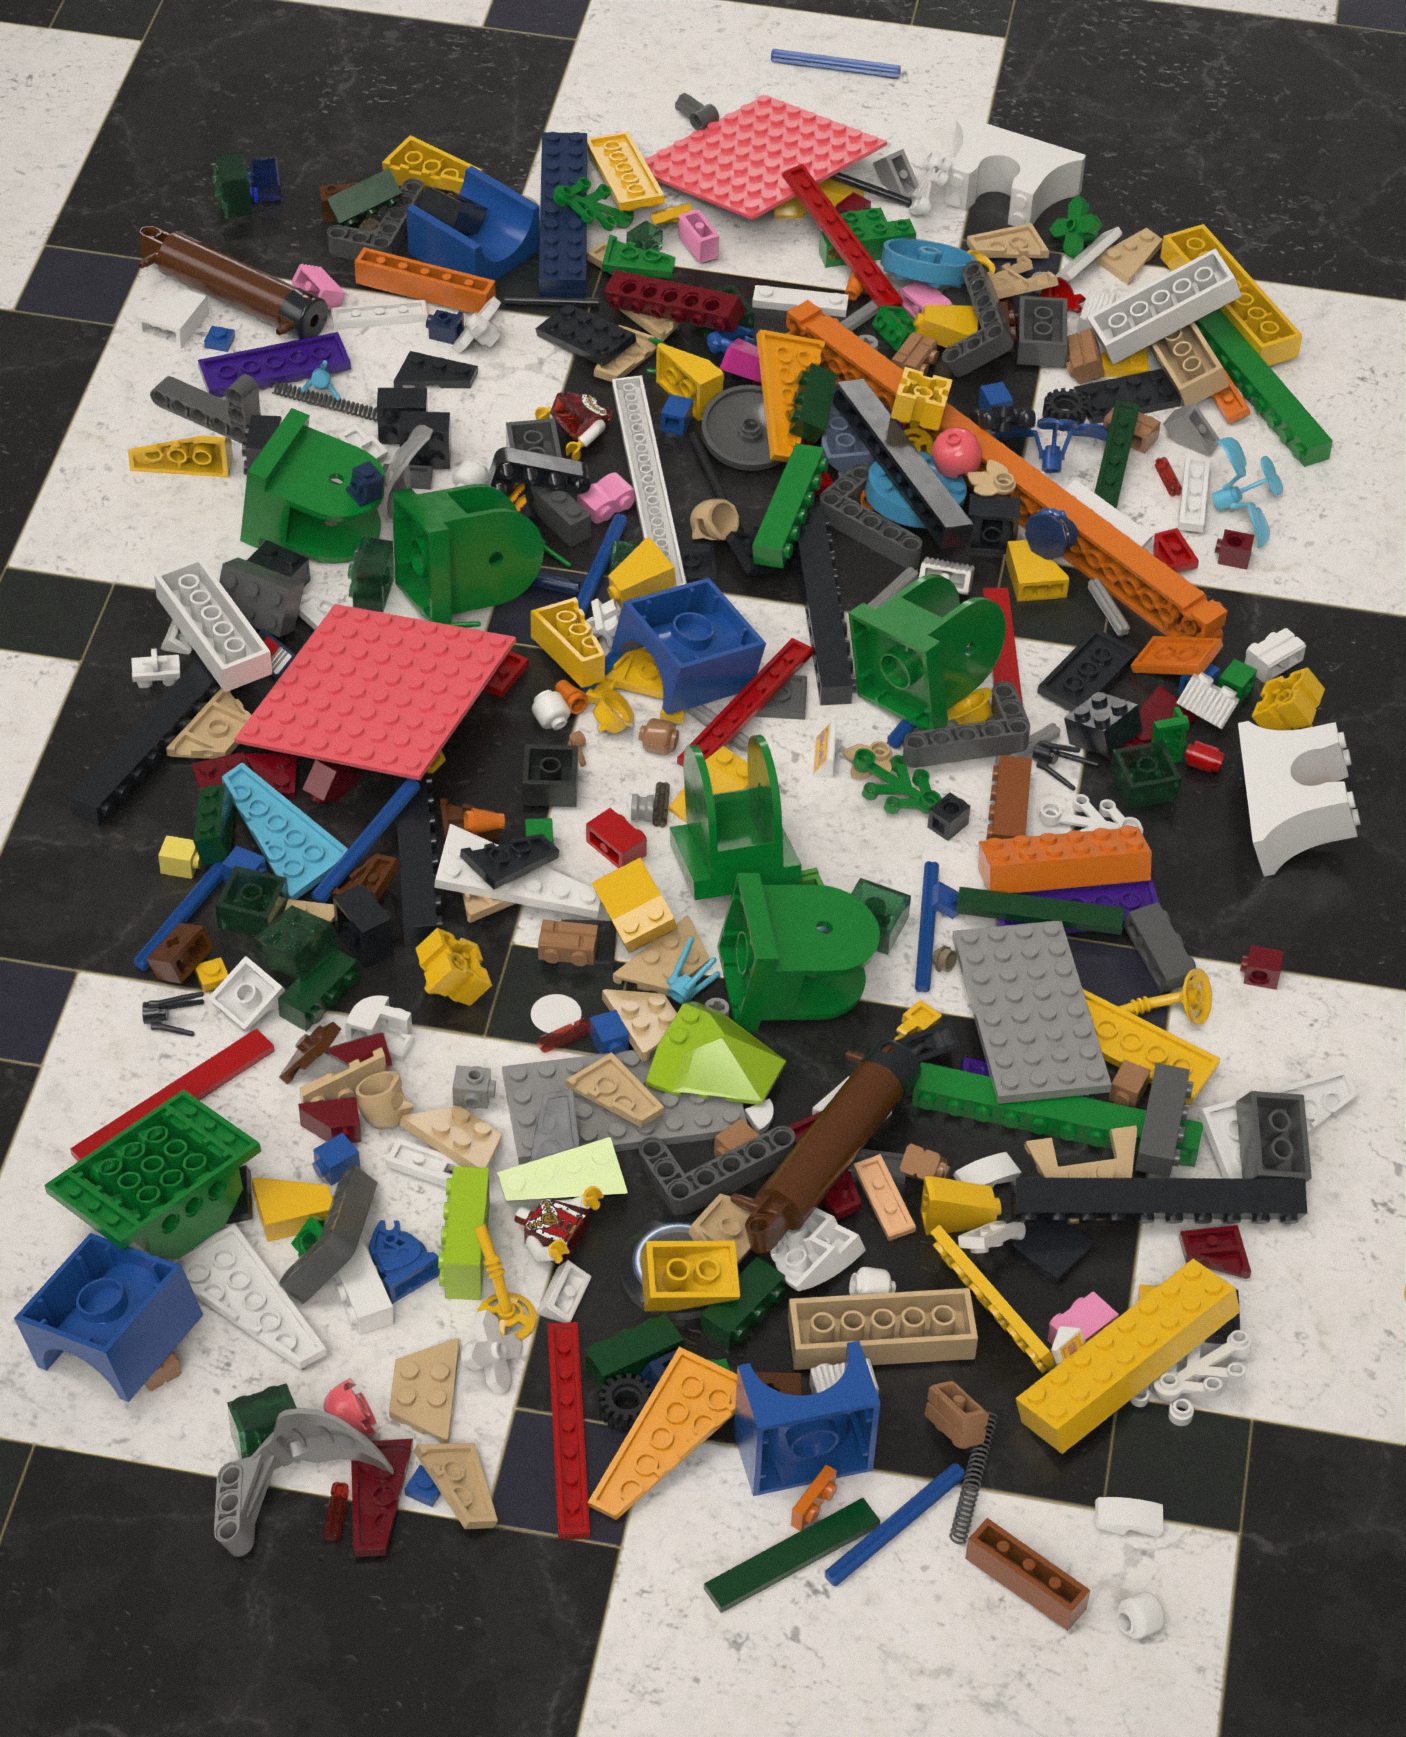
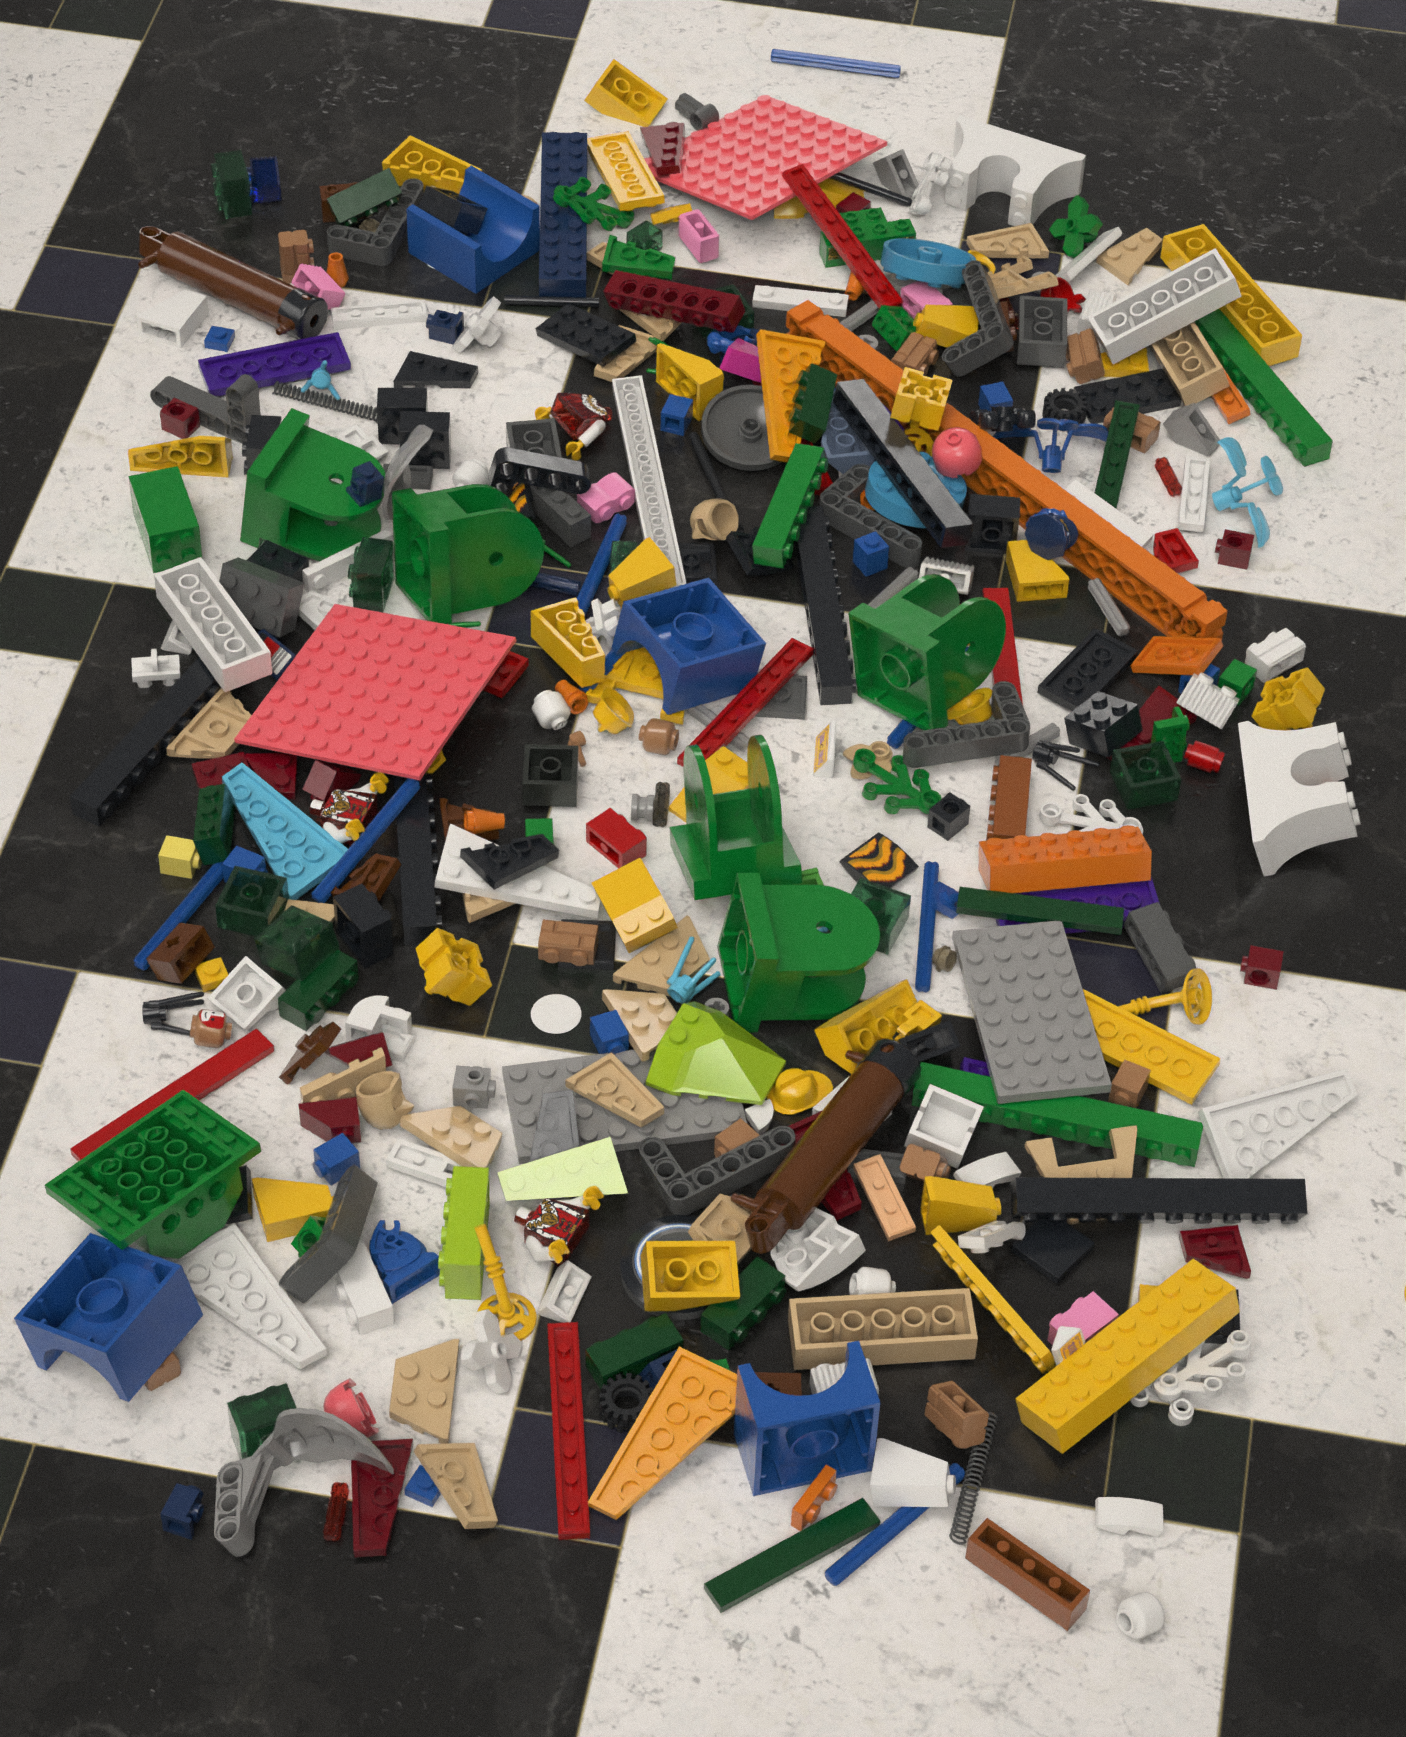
orange brick [355,247,496,313] -> none
clear red axle [537,1018,590,1053] -> none
tan plate [967,460,1016,496] -> none
dark grey brick [1135,1063,1194,1177] -> none
dark grey brick [1236,1091,1312,1183] -> none
none -> green brick [128,466,203,573]
none -> dark red brick [160,397,200,439]
none -> dark blue brick [160,1483,204,1540]
none -> medium nougat head [189,1009,232,1048]
none -> medium nougat brick [278,230,315,284]
none -> white plate [302,529,394,593]
none -> torso [309,772,389,846]
none -> orange cone [326,252,349,288]
none -> yellow slope [584,59,668,127]
none -> wing [640,122,685,176]
none -> yellow piece [767,1068,833,1115]
none -> yellow wedge [814,979,917,1074]
none -> slope [839,832,919,899]
none -> blue brick [853,531,889,577]
none -> white slope [870,1438,956,1507]
none -> white piece [904,1084,983,1169]

